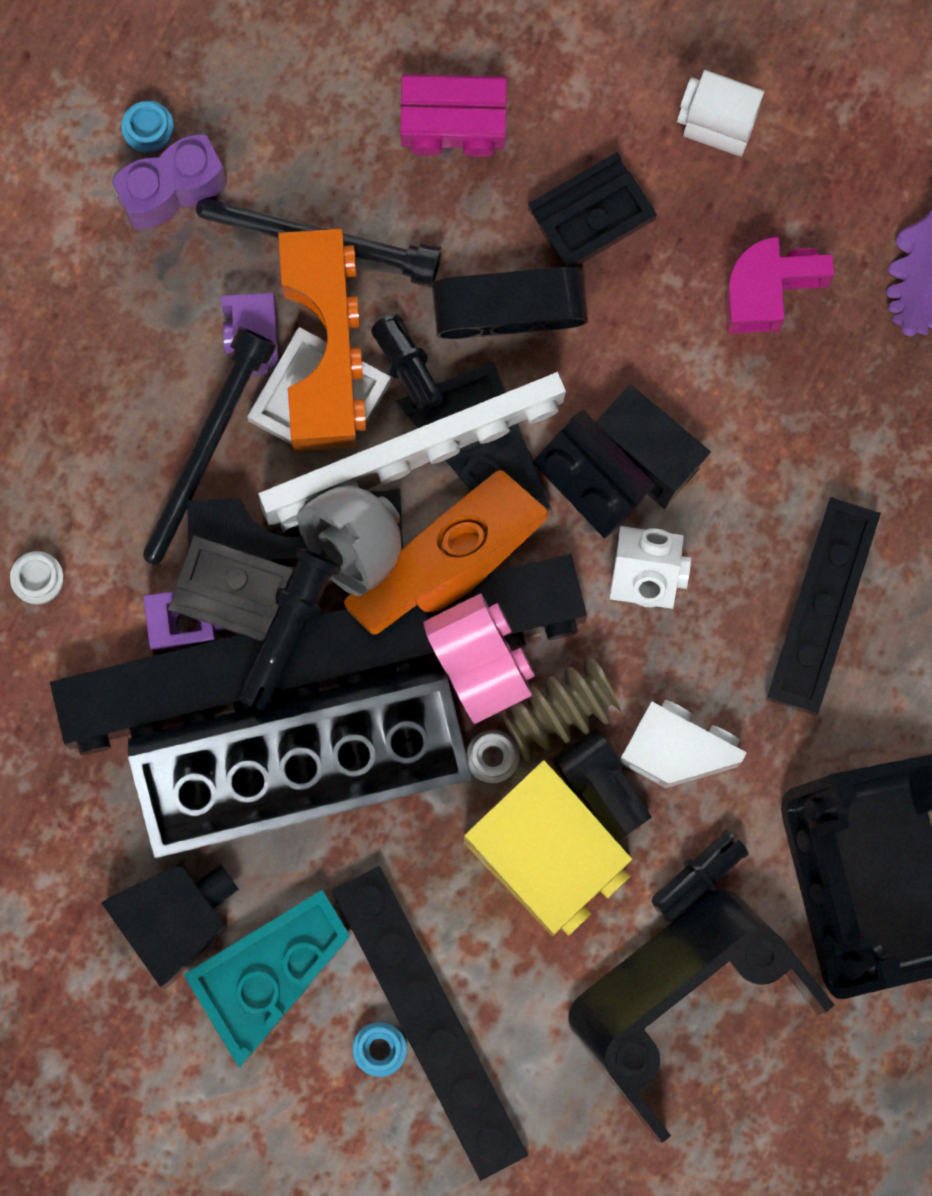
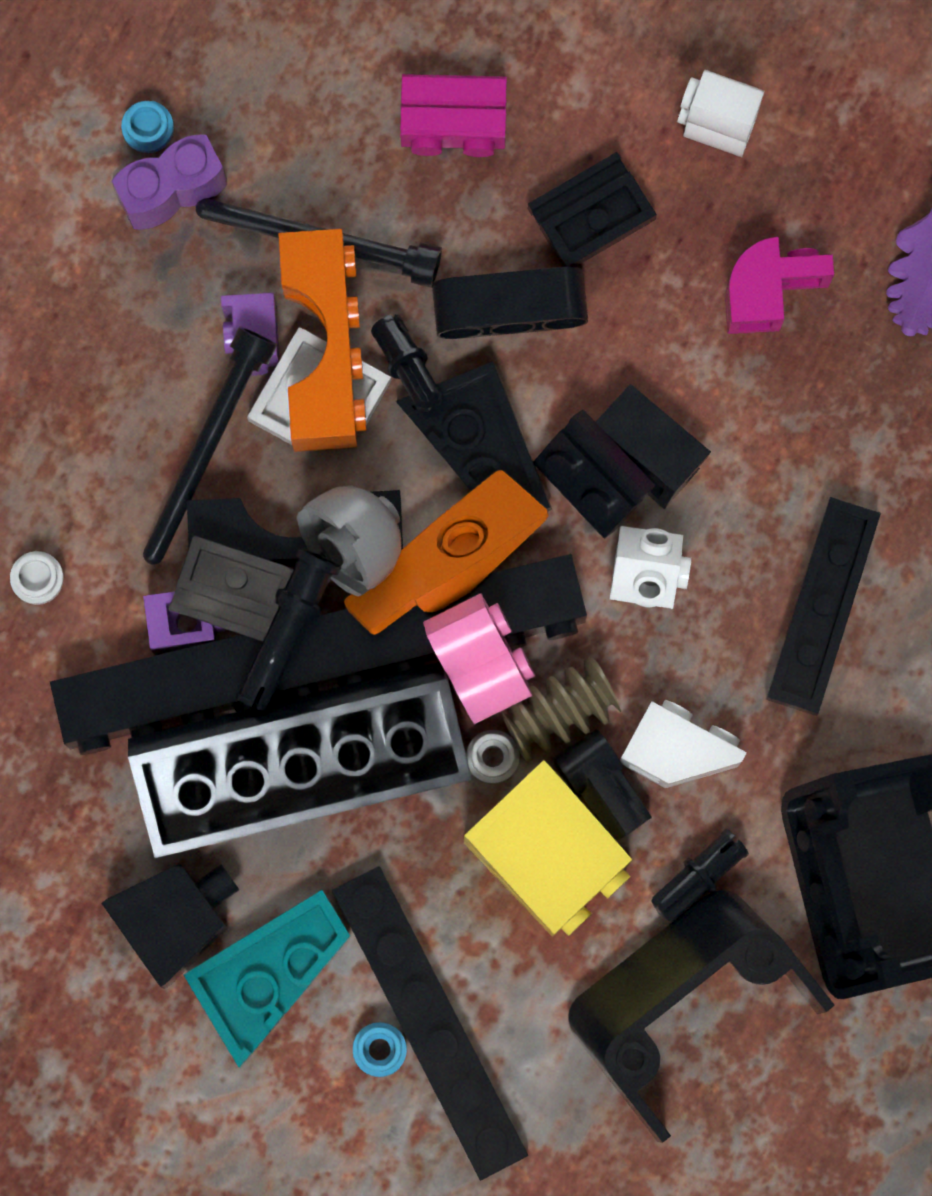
white wing [258,372,566,534] -> none

